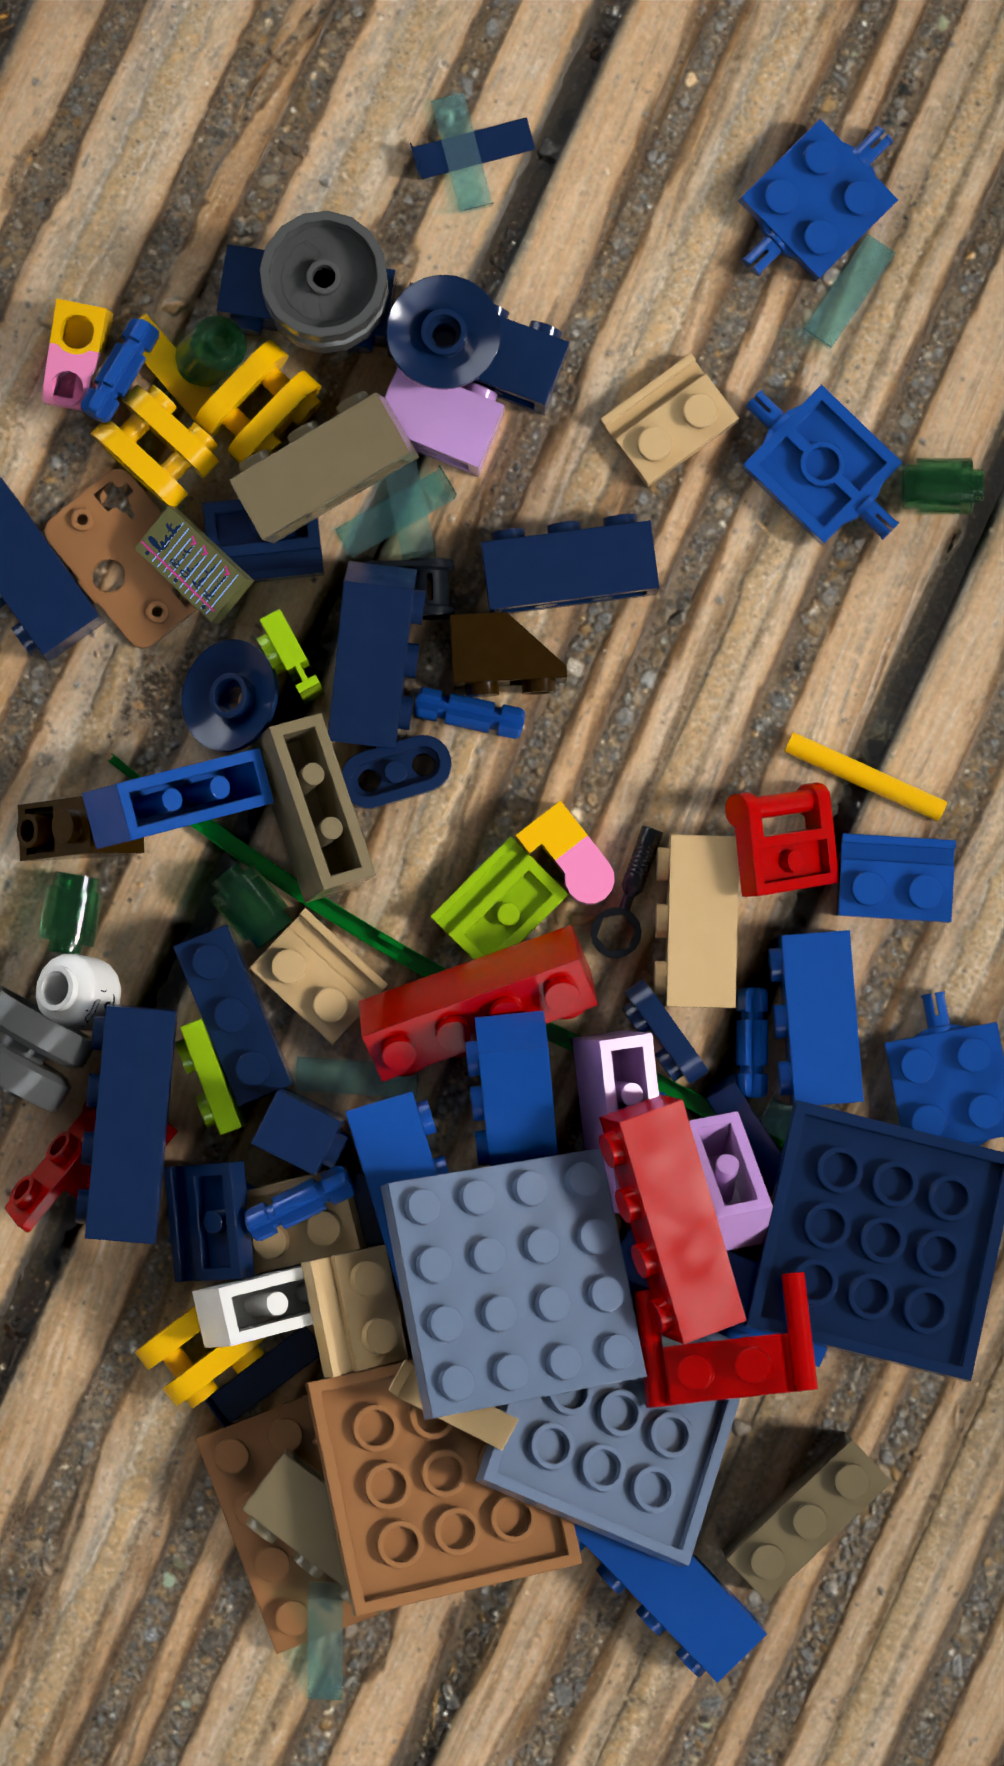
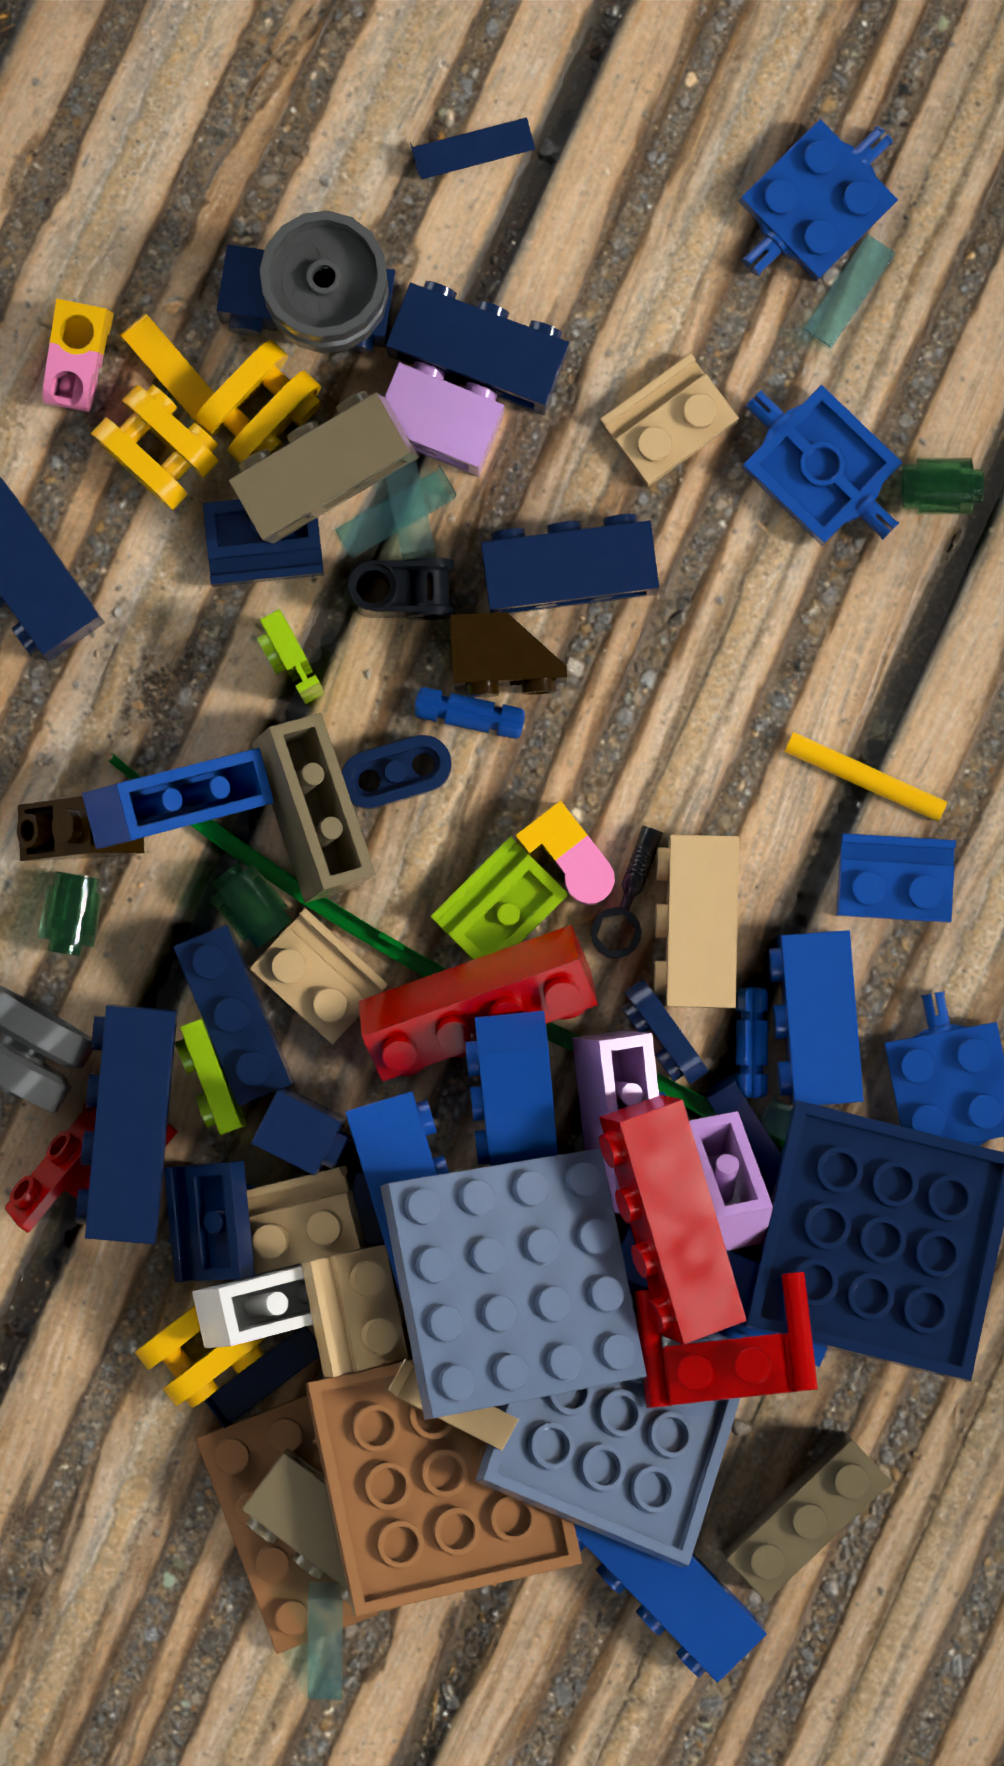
white head [36,954,121,1031] -> none
medium nougat axle [45,469,198,649] -> none
blue axle [81,318,159,423] -> none
olive tile [134,505,254,624] -> none
clear green brick [175,316,247,387] -> none
dark blue dish [182,639,279,752] -> none
blue axle [244,1166,355,1241] -> none
clear light blue piece [295,1056,419,1099] -> none
dark blue brick [328,561,426,749] -> none
dark blue dish [386,275,501,390] -> none
clear light blue piece [431,93,494,214] -> none
red plate [725,782,839,897] -> none

